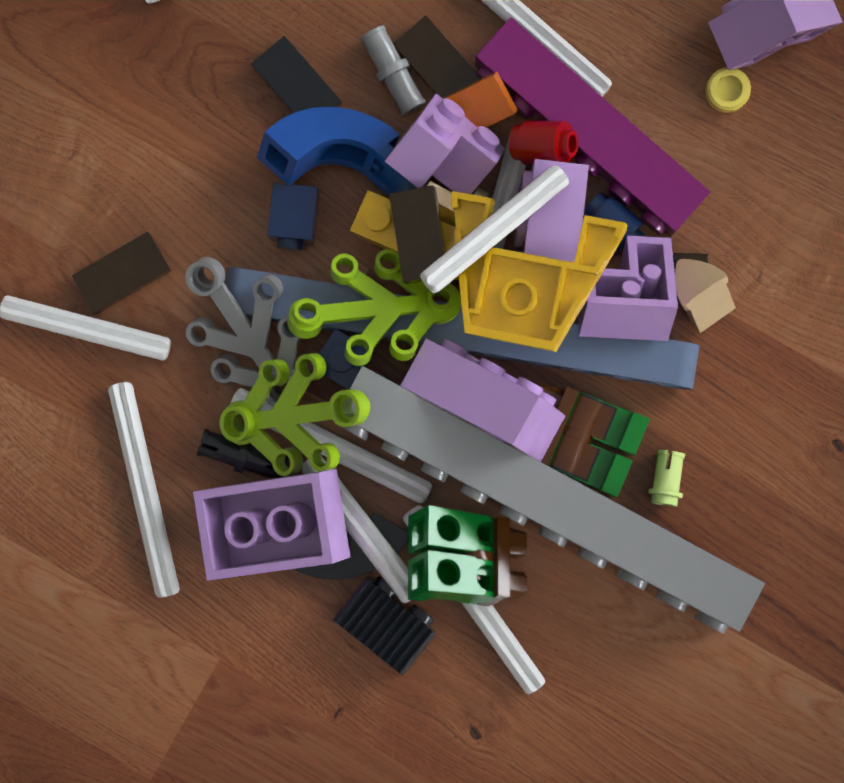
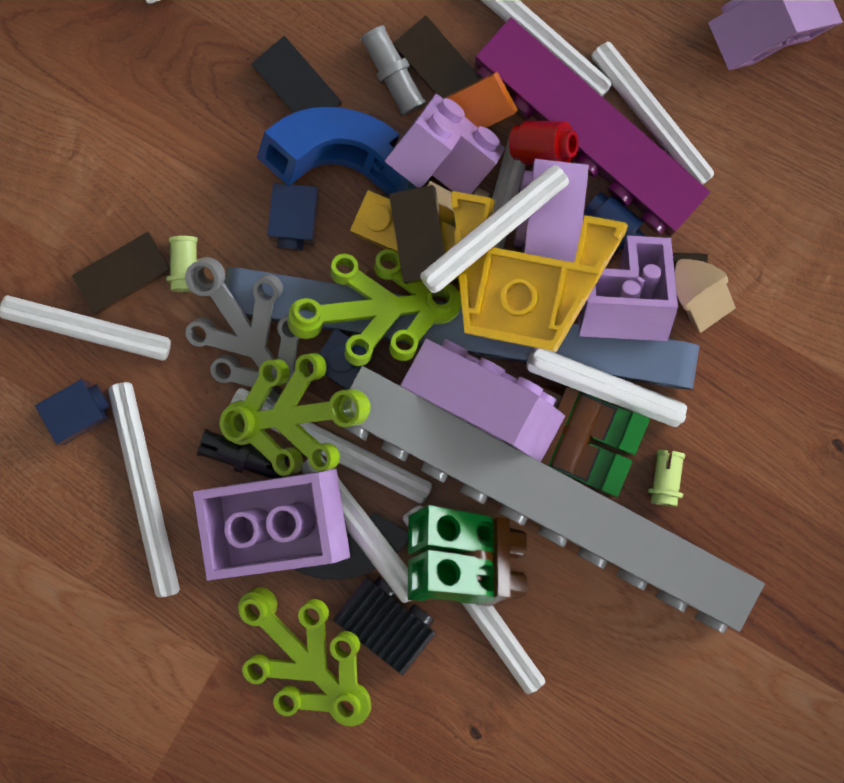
light yellow tile [705,67,751,113] -> none
none -> dark blue brick [35,379,110,445]
none -> yellowish green pin [166,236,198,292]
none -> lime plant [238,587,371,726]
none -> white axle [526,348,687,427]
none -> white axle [591,42,714,185]

